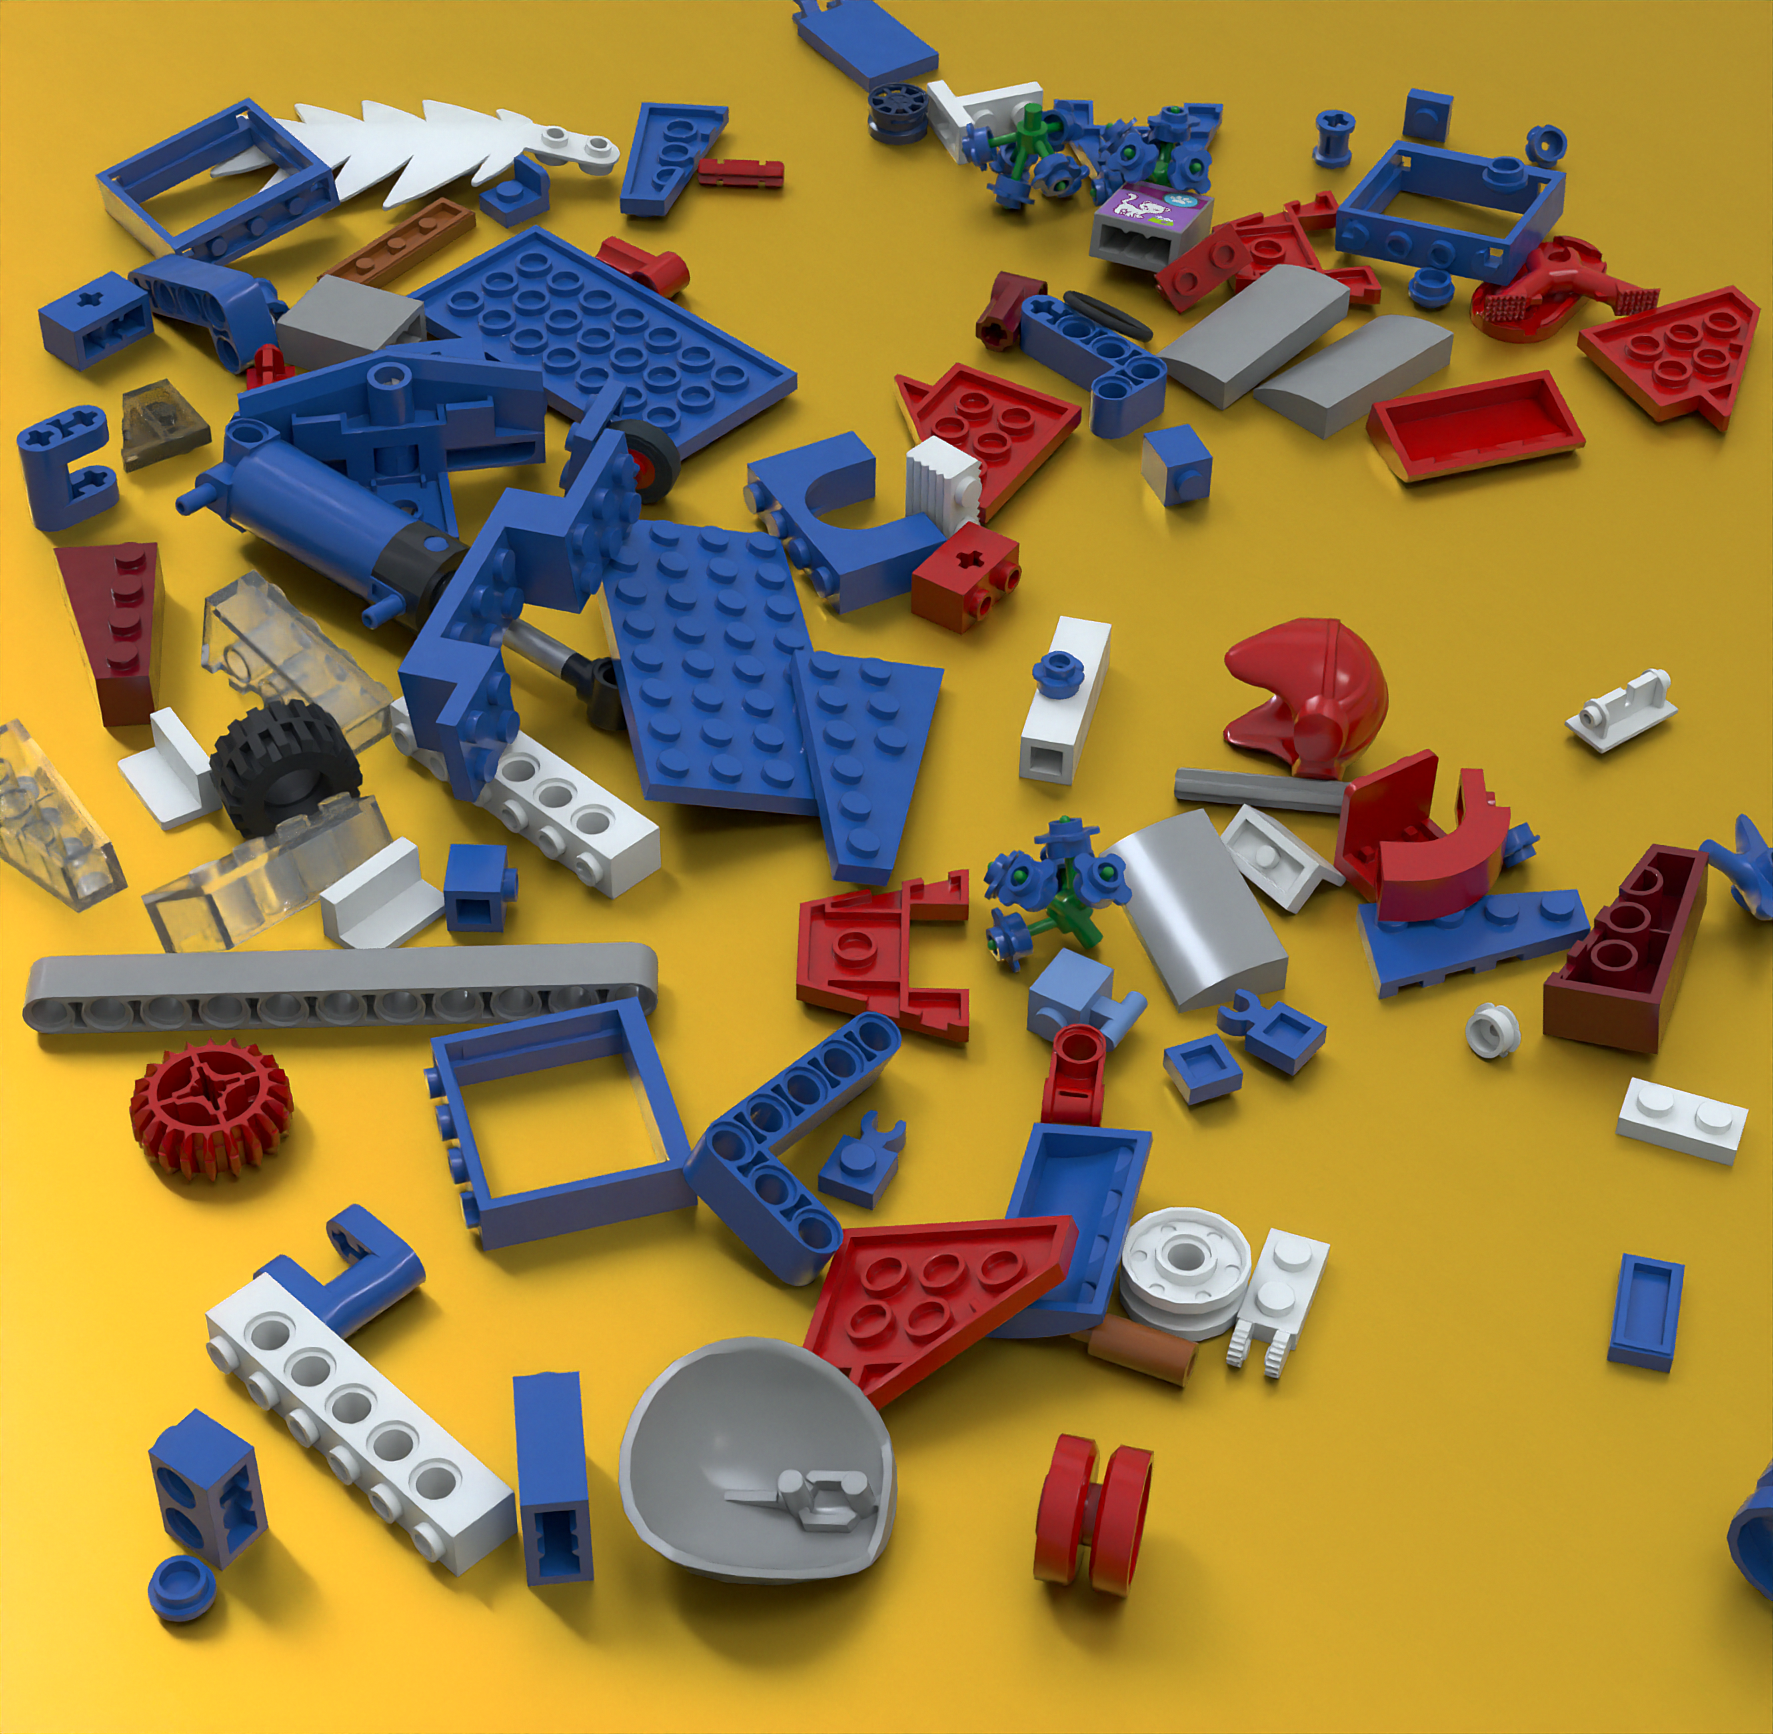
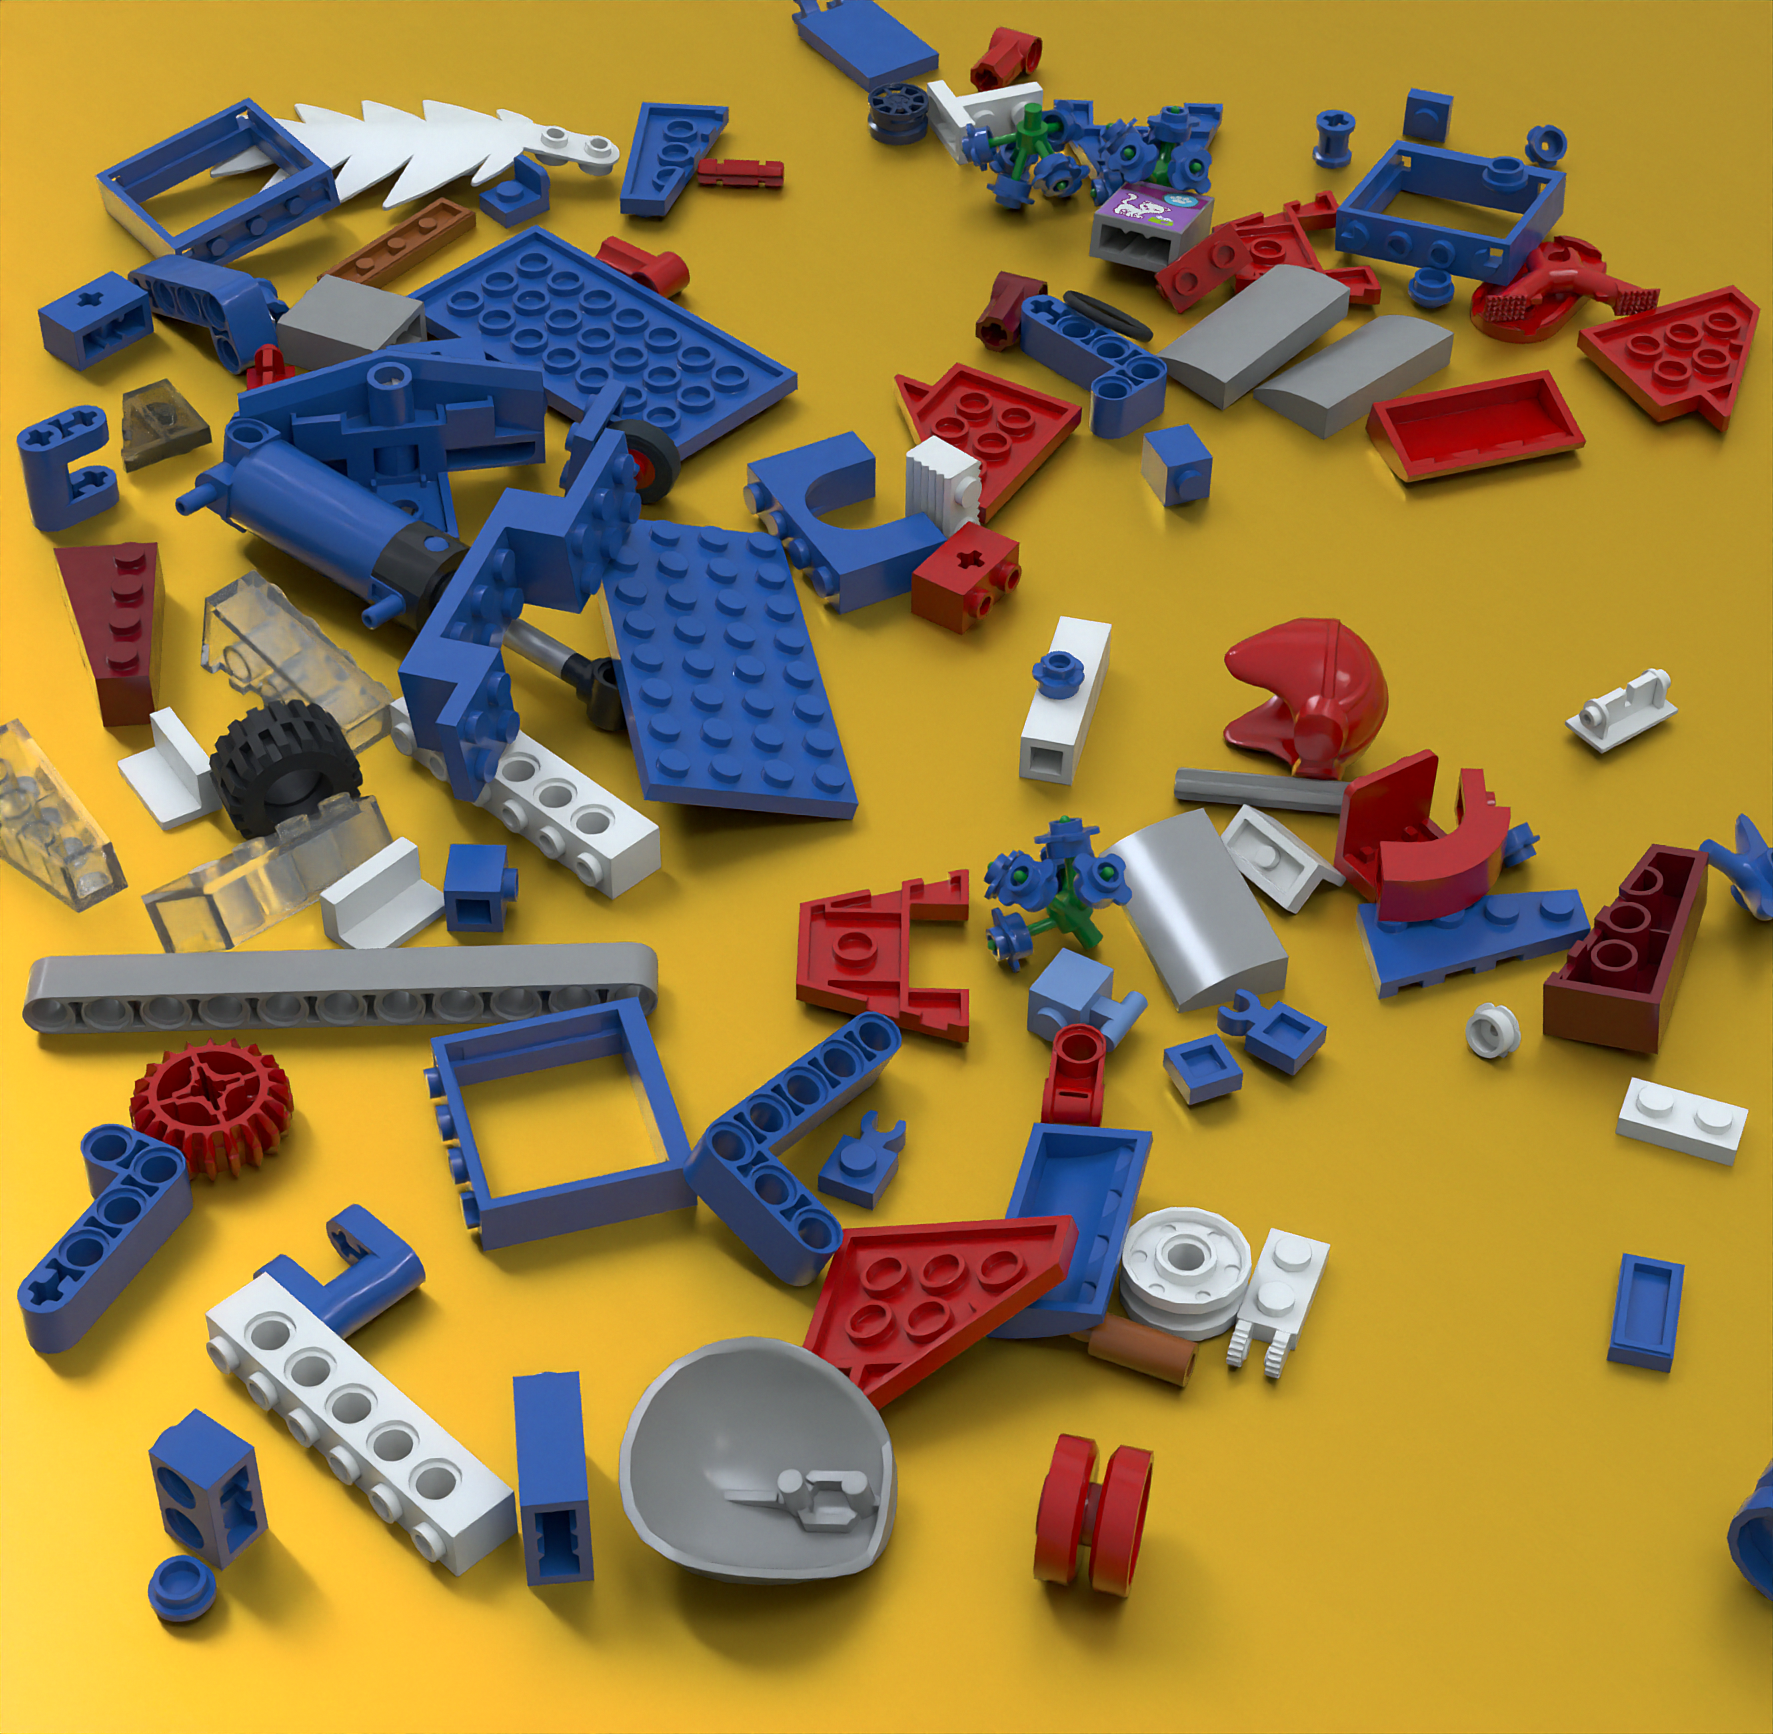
blue wing [789,649,945,886] -> none
none -> blue beam [17,1123,193,1354]
none -> red piece [970,26,1043,93]

